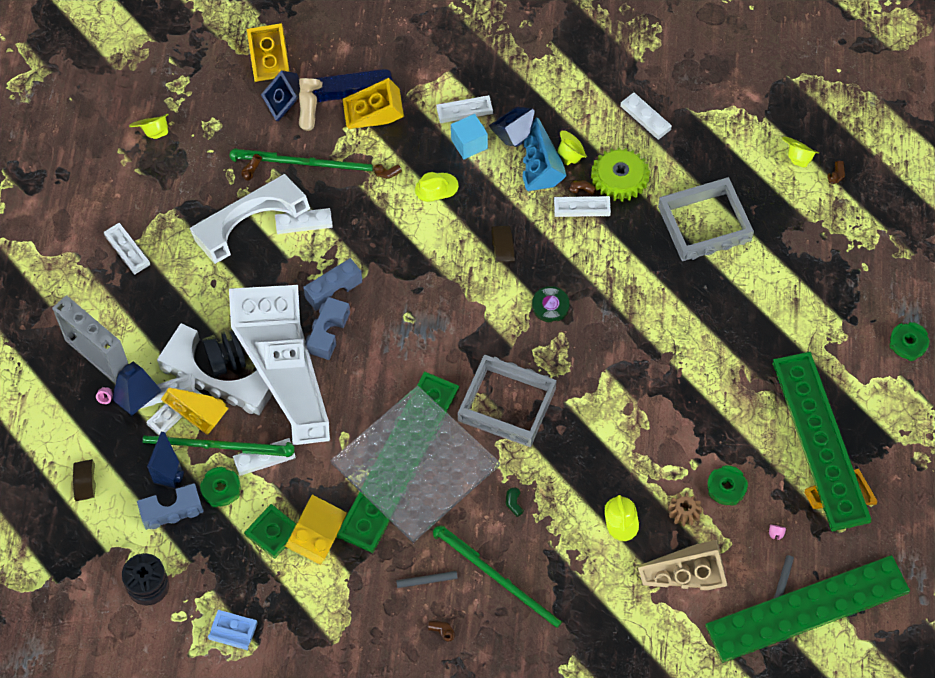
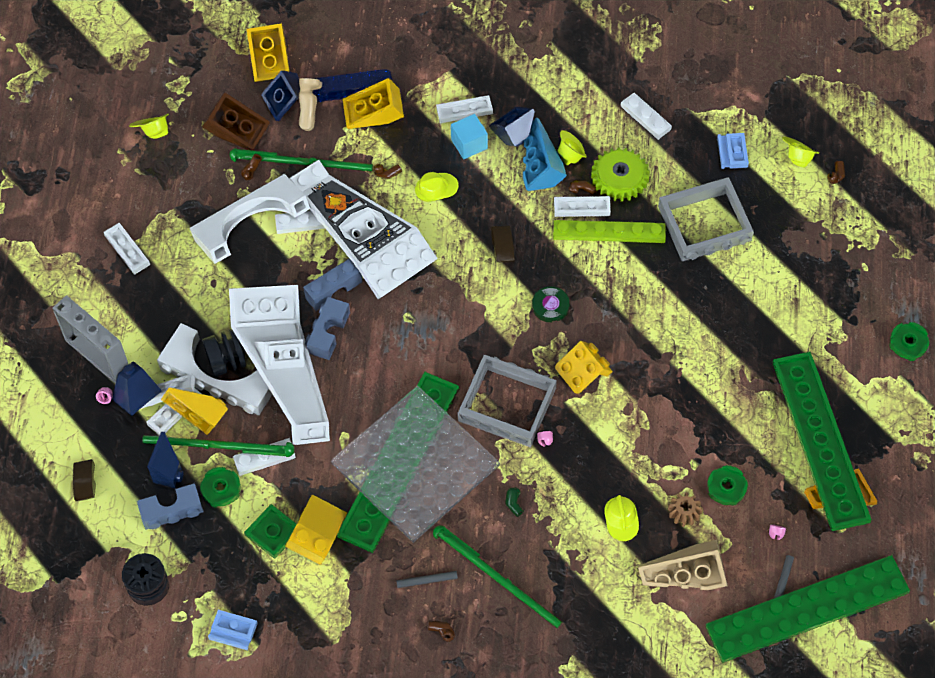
none -> reddish brown slope [202,92,270,151]
none -> white wing [289,160,438,299]
none -> bright pink hinge [537,431,553,447]
none -> lime plate [553,220,666,243]
none -> yellow bracket [555,341,613,394]
none -> light blue plate [717,133,749,169]

